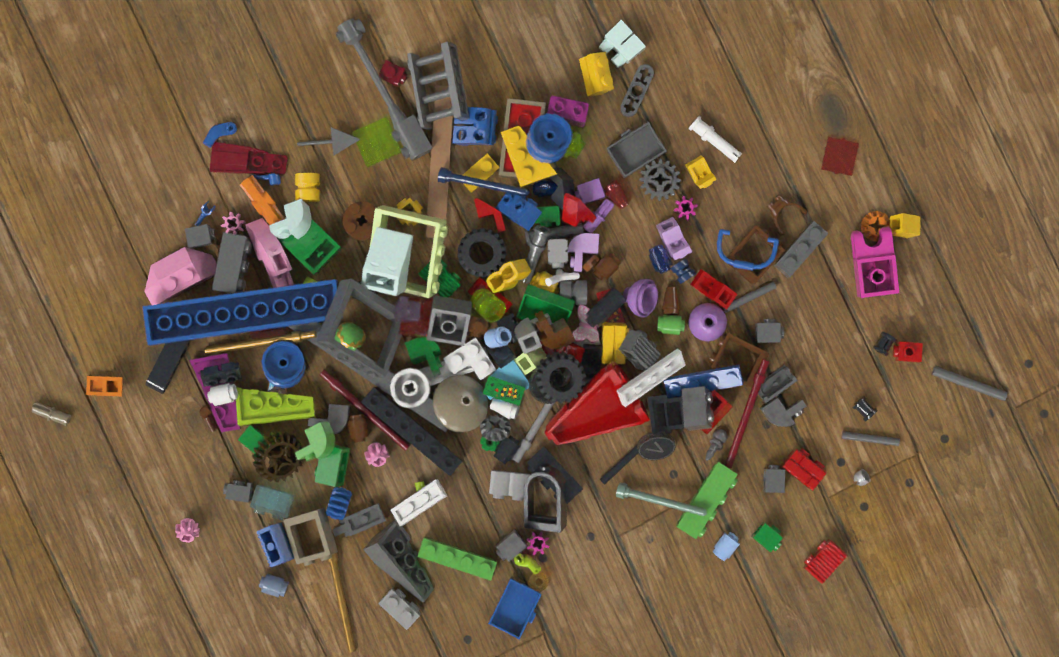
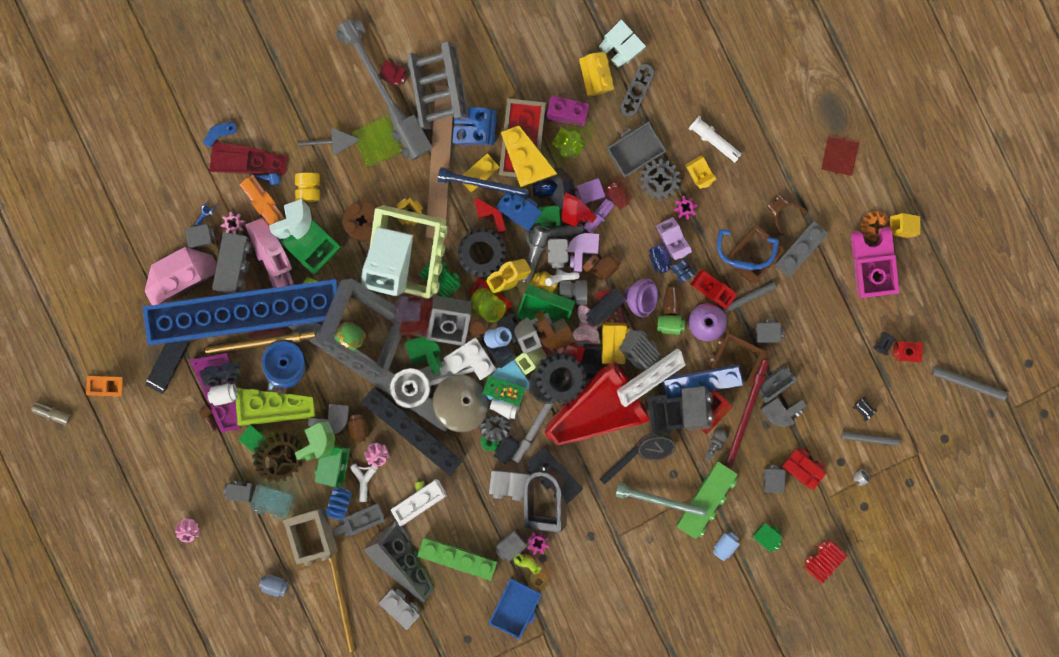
blue brick [256,523,295,567] -> none
dark red bar [319,370,410,451] -> none
blue wheel [526,114,572,163] -> none
none -> white piece [350,464,378,502]

